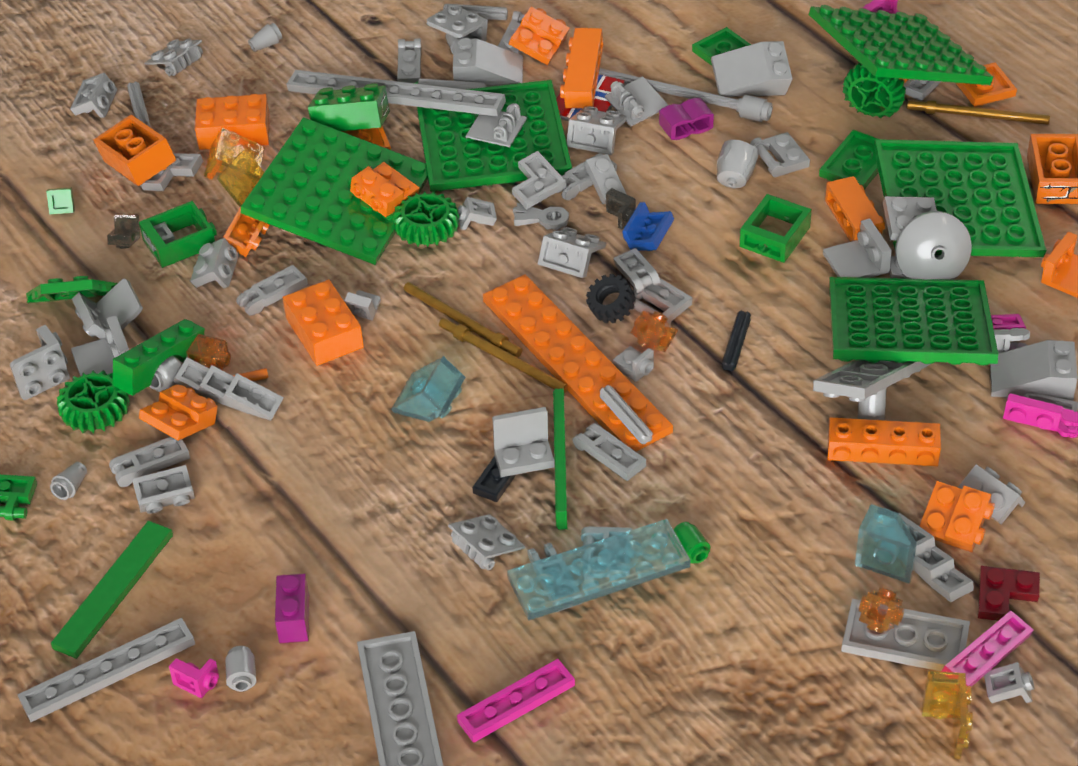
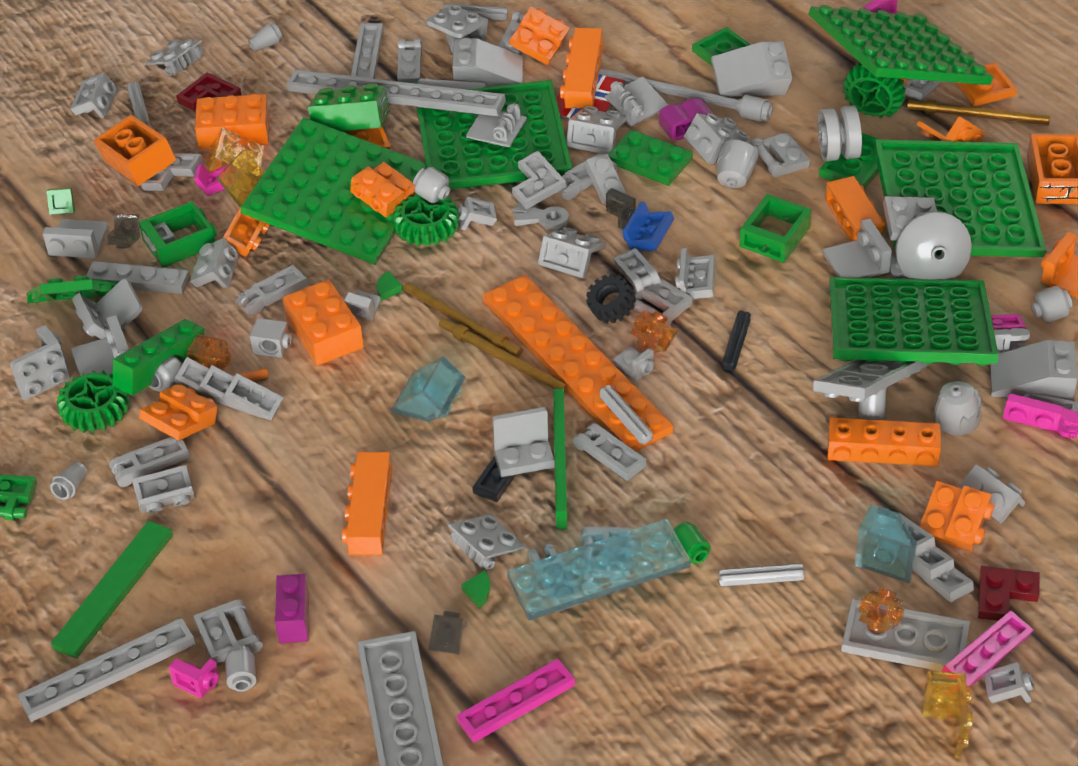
none -> light grey bracket [43,219,108,258]
none -> light grey plate [86,261,190,294]
none -> dark red plate [176,72,242,111]
none -> light grey plate [193,599,263,664]
none -> dark pink bracket [194,164,235,196]
none -> light grey brick [250,318,292,358]
none -> orange brick [342,452,392,555]
none -> light grey plate [351,23,383,79]
none -> green tile [376,271,402,301]
none -> light grey head [413,167,451,203]
none -> clear smoke bracket [428,611,467,655]
none -> green tile [461,570,490,608]
none -> green plate [608,129,693,186]
none -> light grey bracket [675,248,716,299]
none -> light grey bracket [684,113,751,164]
none -> axle [718,563,804,586]
none -> light grey wheel [817,105,862,162]
none -> orange bracket [916,116,985,142]
none -> light grey helmet [934,381,981,435]
none -> light grey head [1031,285,1073,323]

